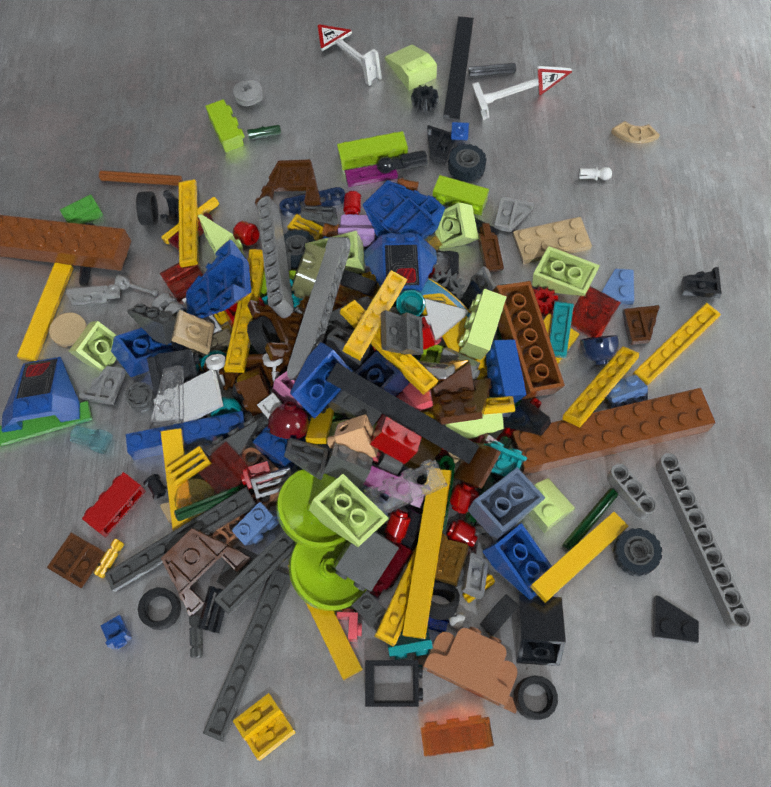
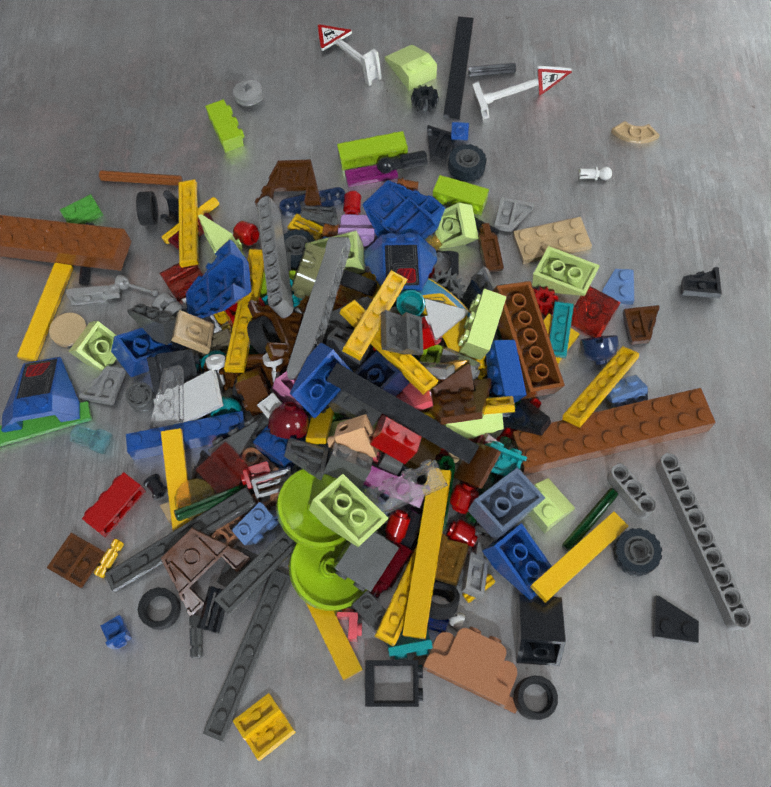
yellow tile [165,446,211,486] -> none
dark green axle [247,125,281,141] -> none
clear orange wedge [420,715,494,757] -> none
black tyre [480,594,519,636] -> none
yellow tile [633,302,721,386] -> none

